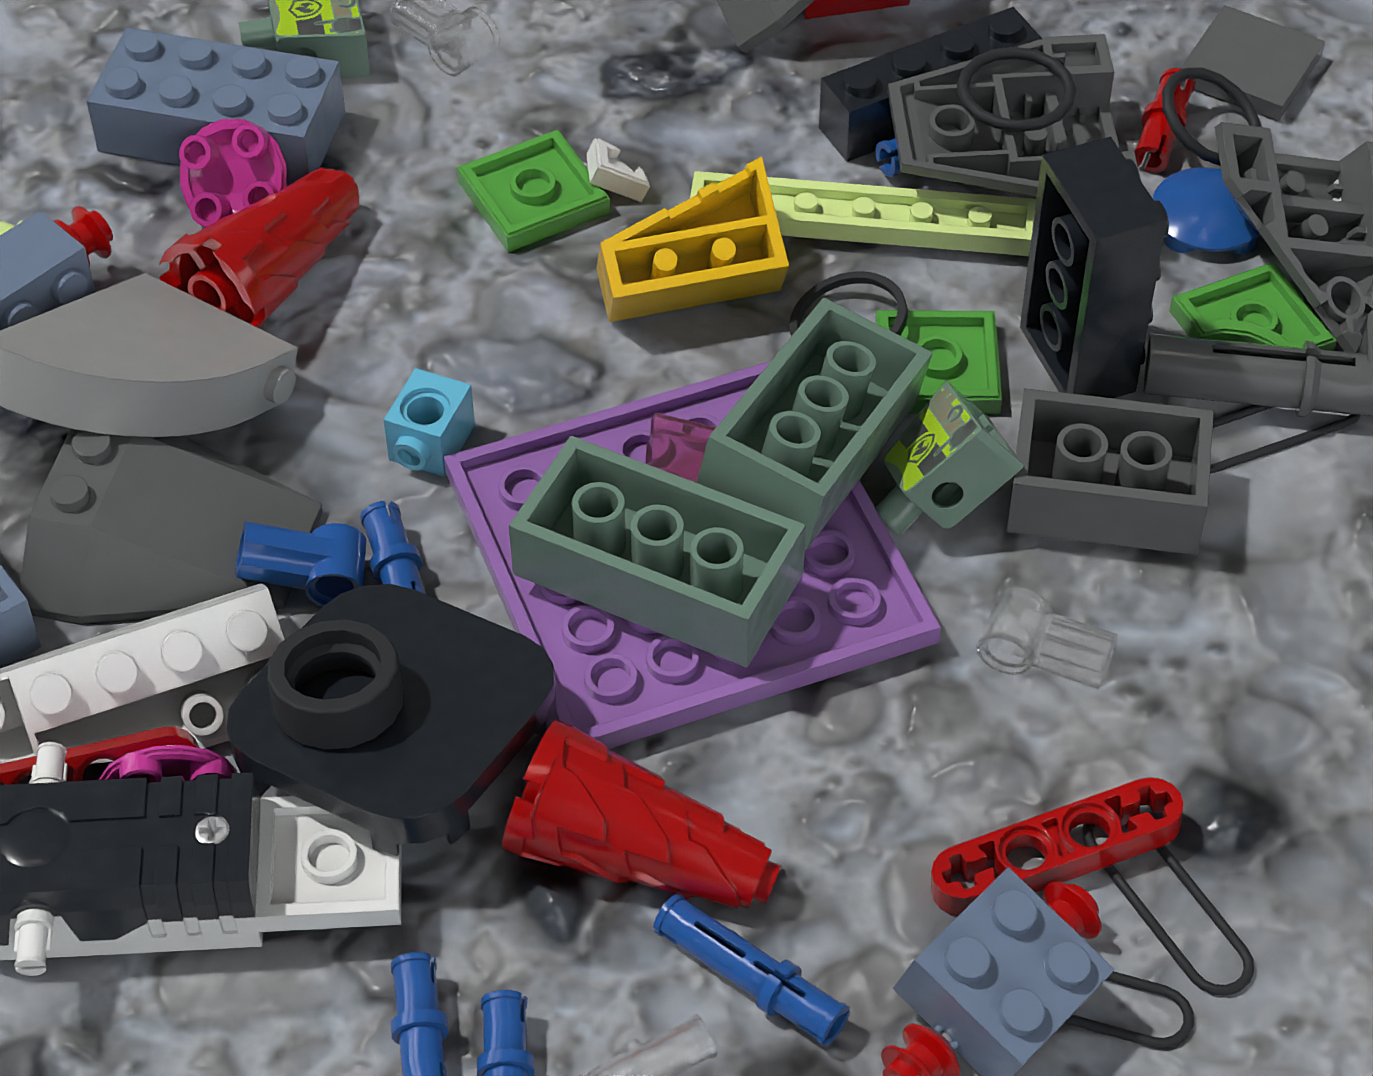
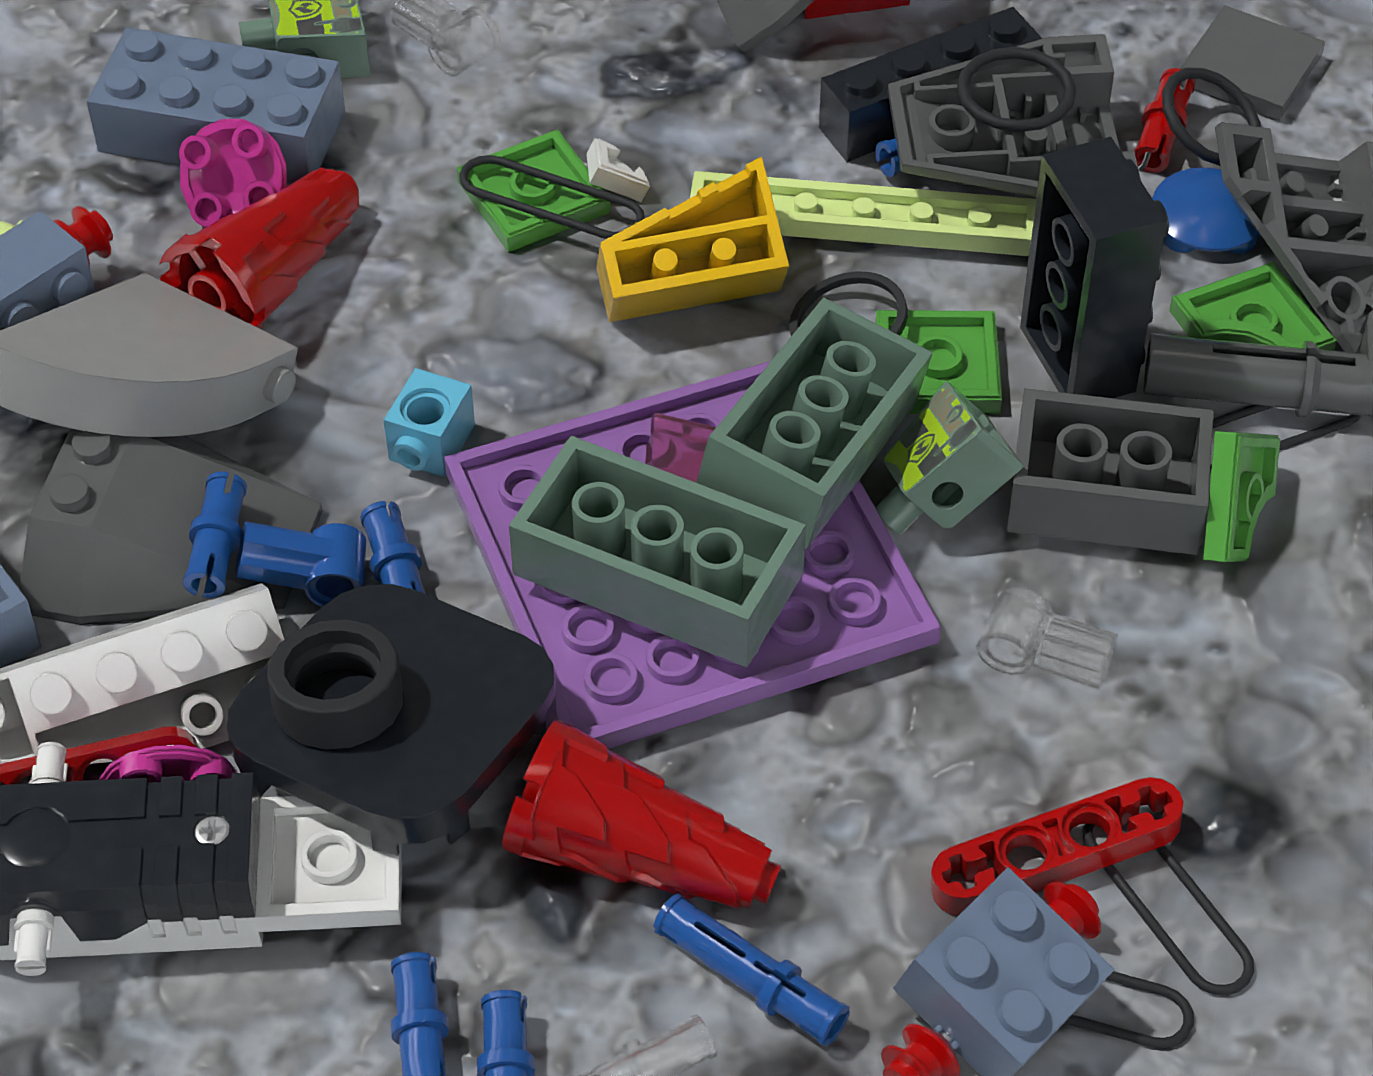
none -> blue pin [183,471,247,598]
none -> black piece [459,155,645,239]
none -> bright green tile [1203,431,1280,562]

